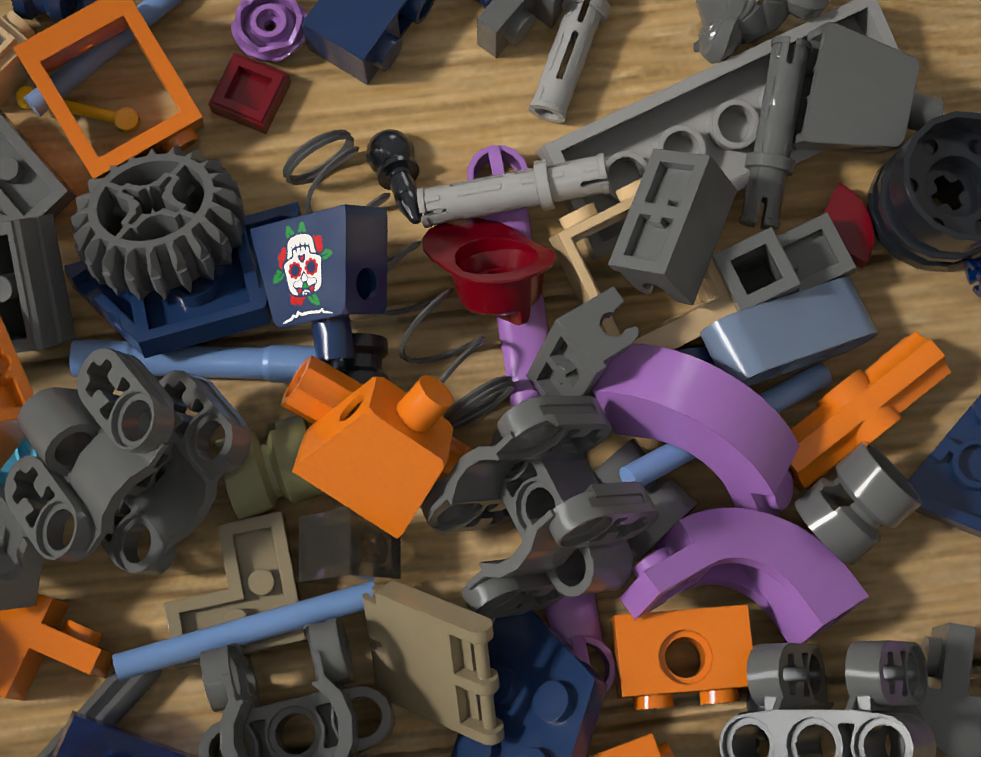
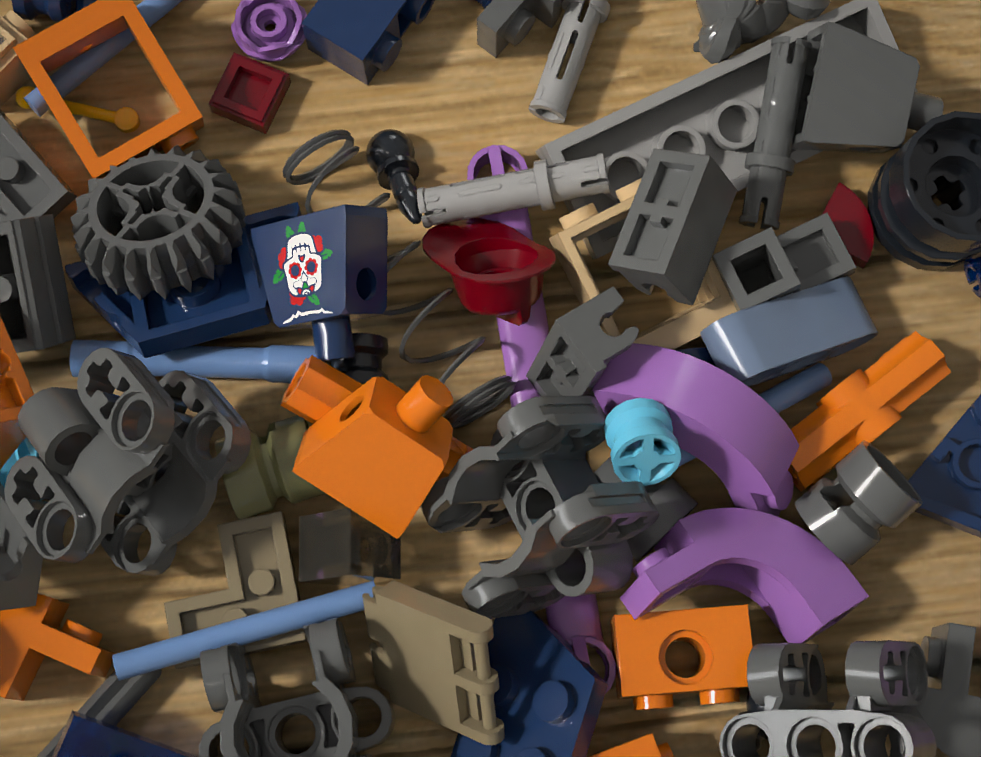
none -> medium azure wheel [603,398,681,486]

